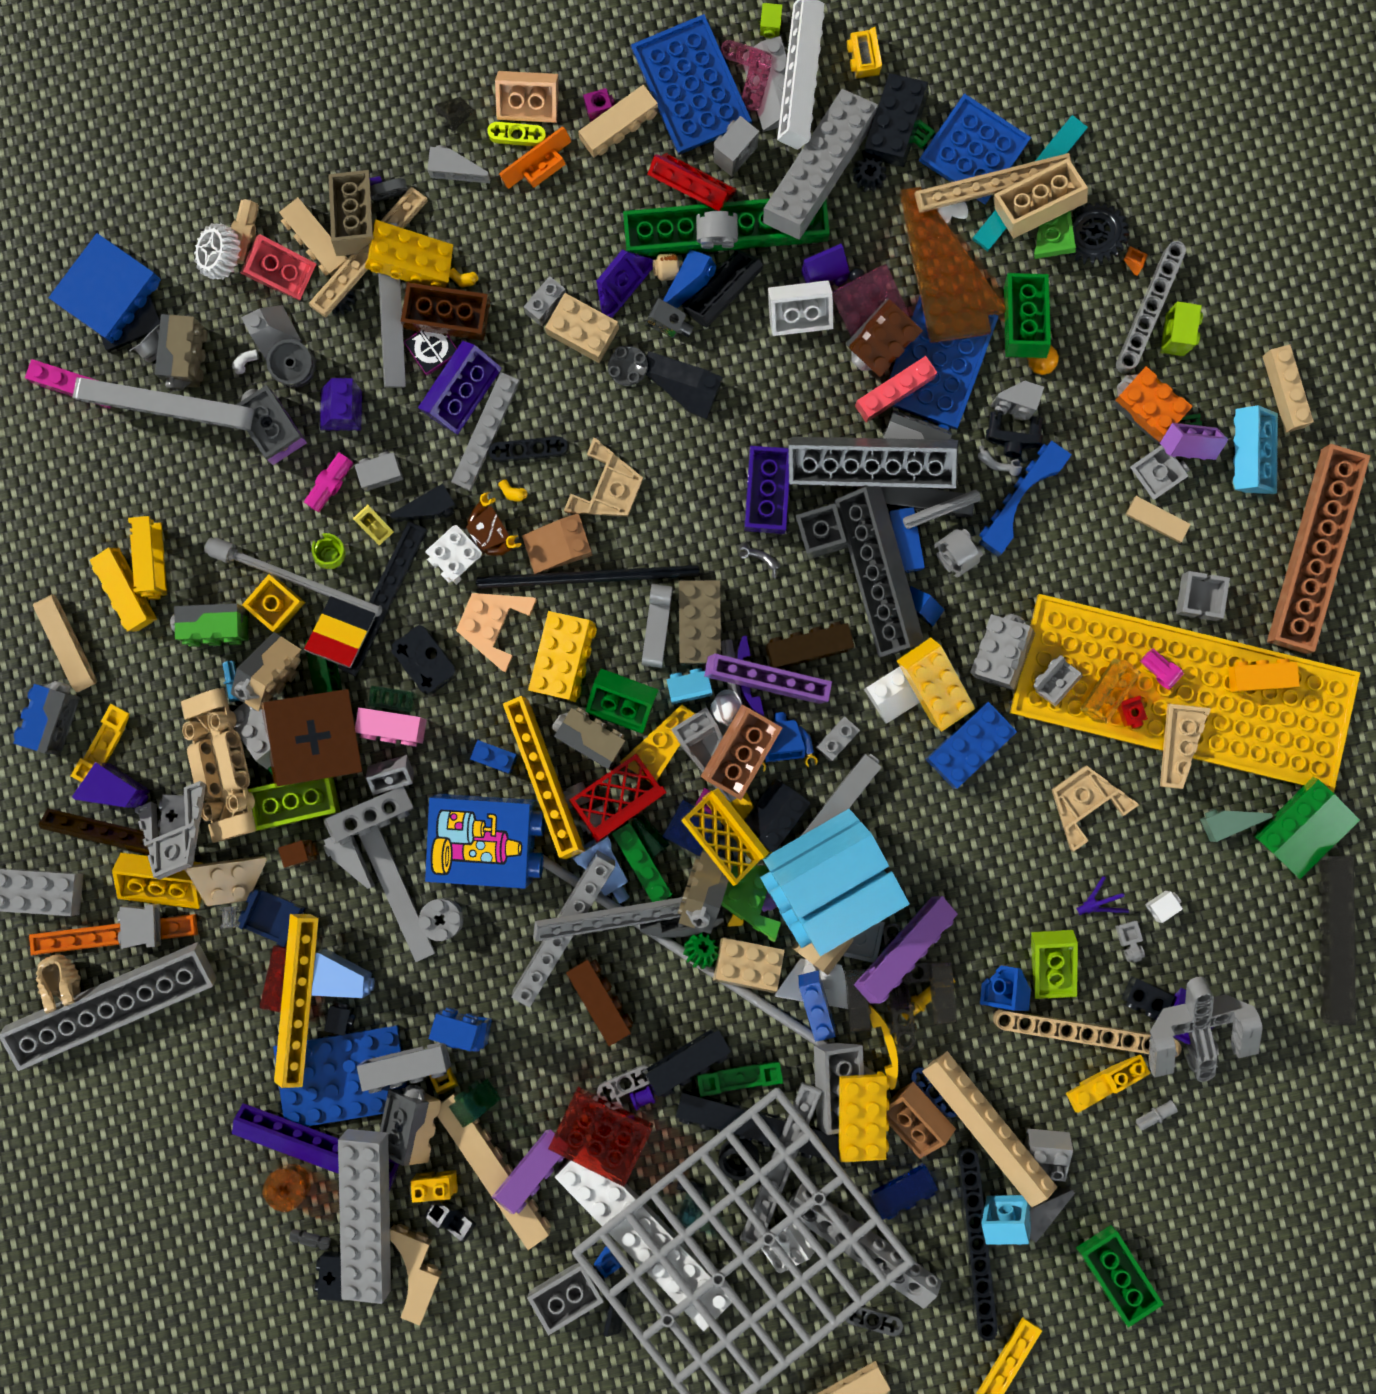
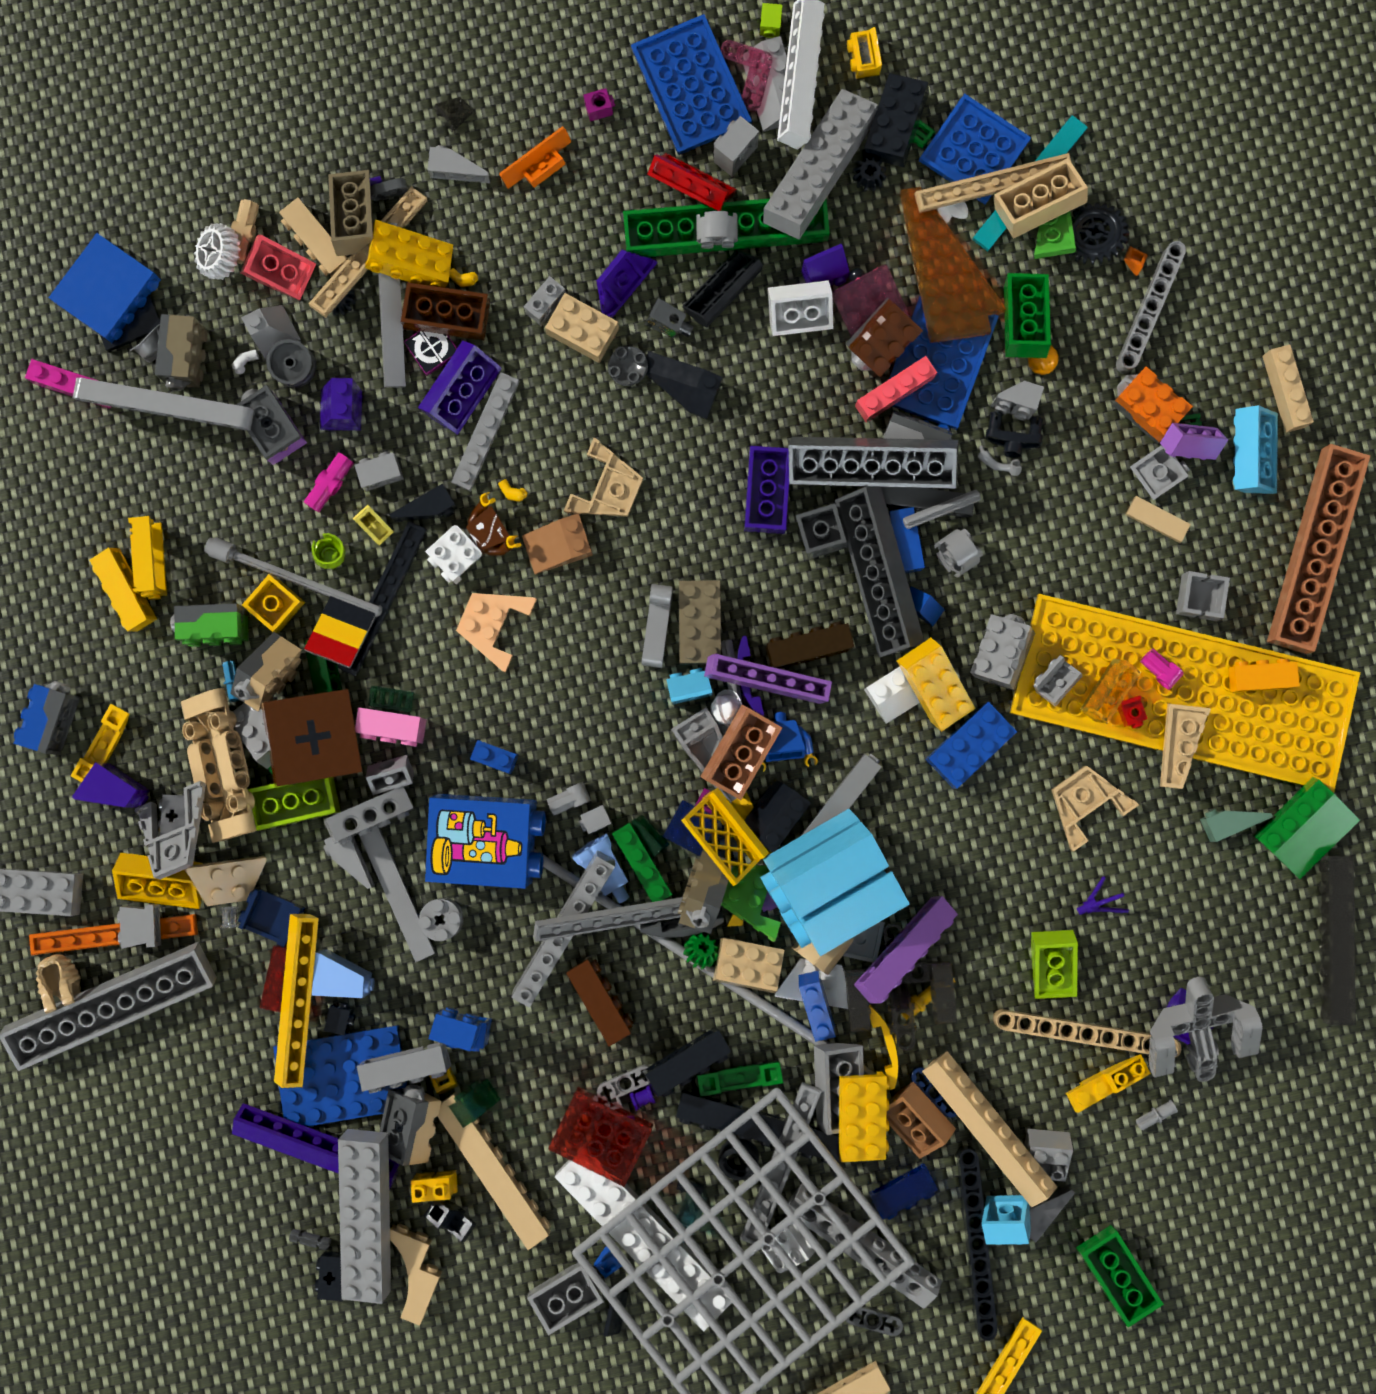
tan beam [33,594,97,693] -> none
dark brown tile [39,808,160,855] -> none
clear orange brick [262,1164,311,1212] -> none
reddish brown brick [278,840,318,868] -> none
black axle [391,625,458,695] -> none
black axle [476,565,700,589] -> none
neon yellow beam [487,122,546,147] -> none
black beam [489,436,568,462] -> none
medium lavender brick [492,1129,569,1214] -> none
light nougat slope [495,71,559,123] -> none
yellow brick [503,696,585,859] -> none
yellow bracket [528,611,597,702] -> none
dark tan piece [552,707,627,770] -> none
red fence [569,753,667,843] -> none
tan brick [578,85,658,158] -> none
green slope [585,669,658,734] -> none
yellow wing [619,705,696,782] -> none
tan head [653,253,683,281] -> none
blue slope [663,249,717,308] -> none
flat silver piece [739,542,781,578] -> none
light grey brick [816,716,860,762] -> none
blue arch [979,441,1072,557] -> none
blue slope [980,965,1031,1011] -> none
light grey plate [1115,920,1145,963] -> none
black brick [1121,976,1175,1020] -> none
white brick [1145,891,1183,923] -> none
lime brick [1160,301,1203,356] -> none

